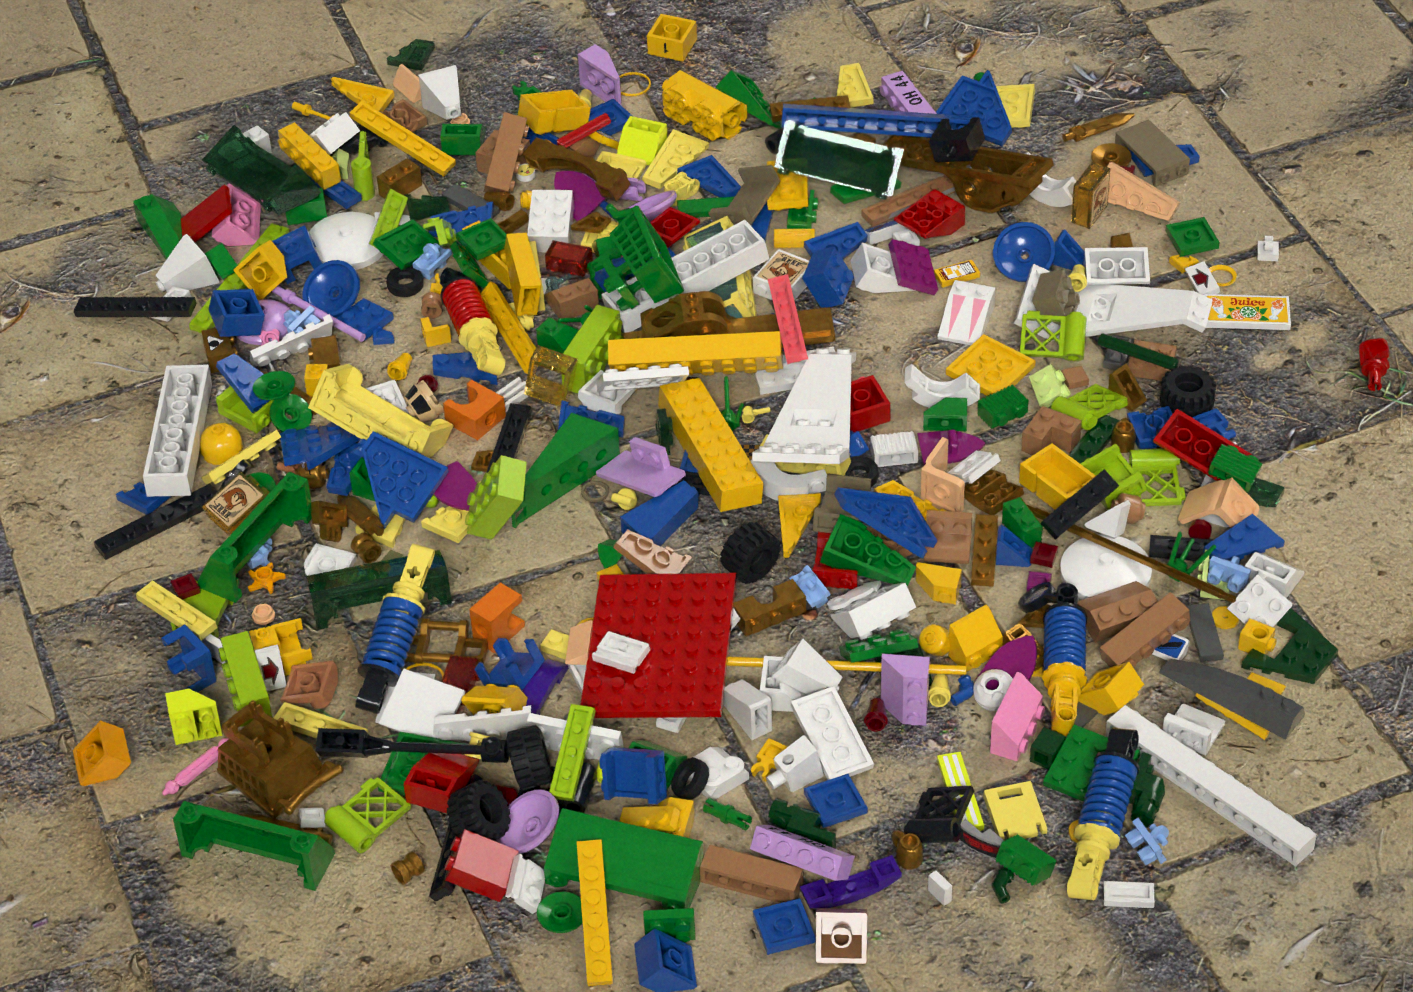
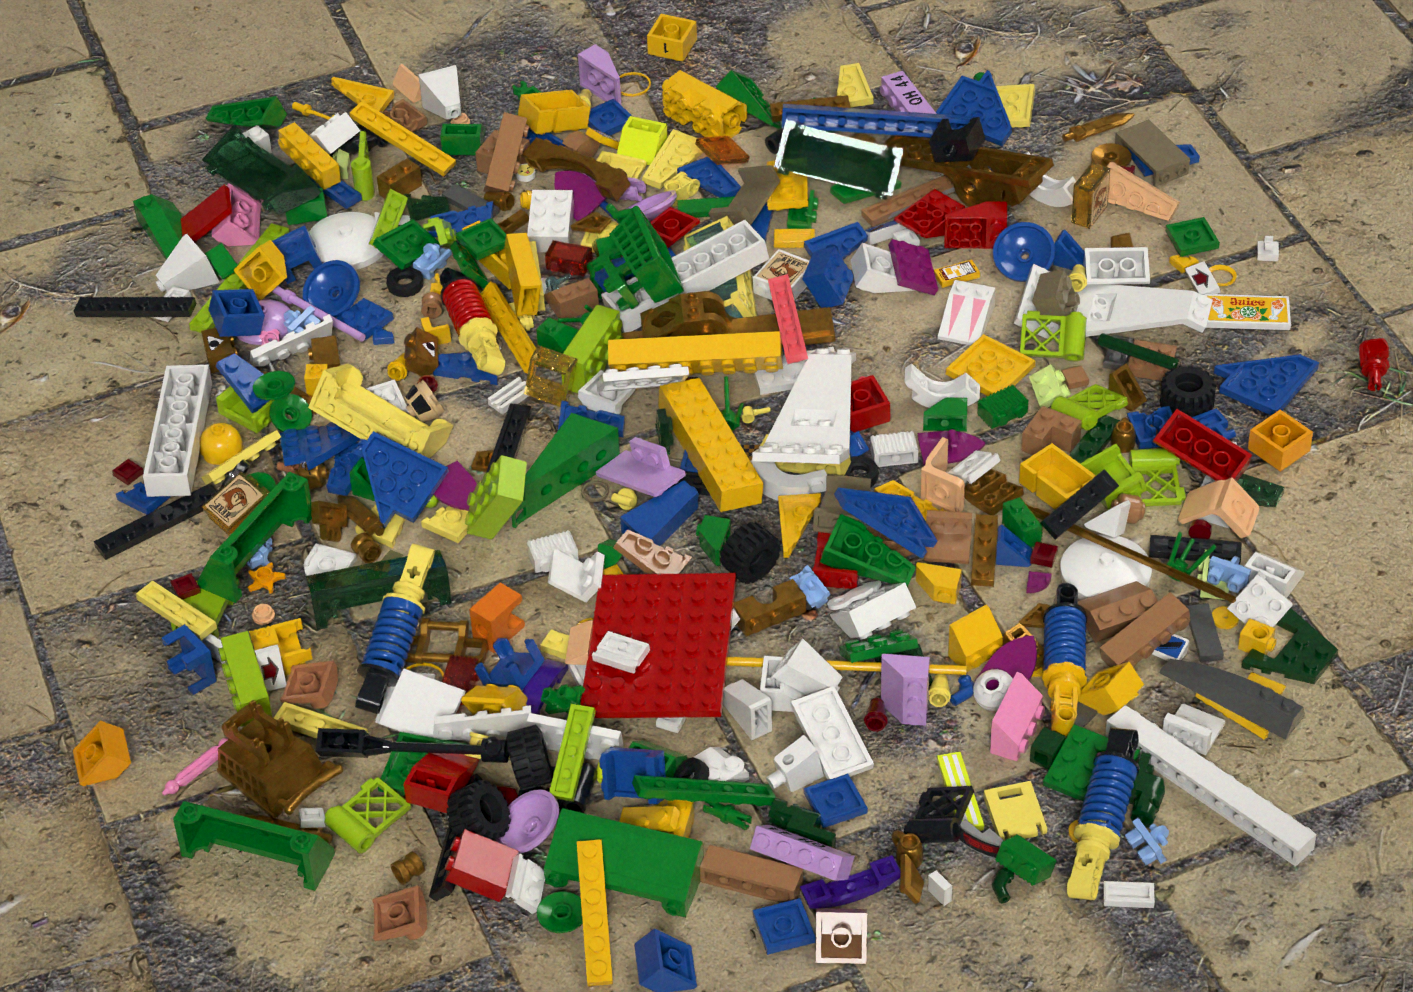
neon yellow slope [165,689,223,745] -> none
clear green wing [387,39,435,70] -> none
orange piece [443,380,506,441] -> none
red axle [557,113,611,148] -> none
green plate [643,908,696,943] -> none
yellow plate [751,738,787,782] -> none
yellow head [919,624,950,657] -> none
black piece [1018,582,1064,613] -> none
blue wing [1203,514,1285,561] -> none
green brick [1208,444,1263,492] -> none
none -> dark red tile [112,459,144,485]
none -> green wedge [206,96,287,129]
none -> nougat slope [372,885,427,941]
none -> pearl gold brick [404,327,438,377]
none -> white brick [527,530,579,573]
none -> green hips [541,684,585,714]
none -> white bracket [548,549,605,602]
none -> green plate [632,775,776,806]
none -> clear orange tile [695,136,750,165]
none -> green slope [696,515,731,566]
none -> pearl gold piece [899,854,924,904]
none -> red slope [944,201,1007,249]
none -> blue wing [1214,354,1319,415]
none -> light orange brick [1248,410,1313,472]

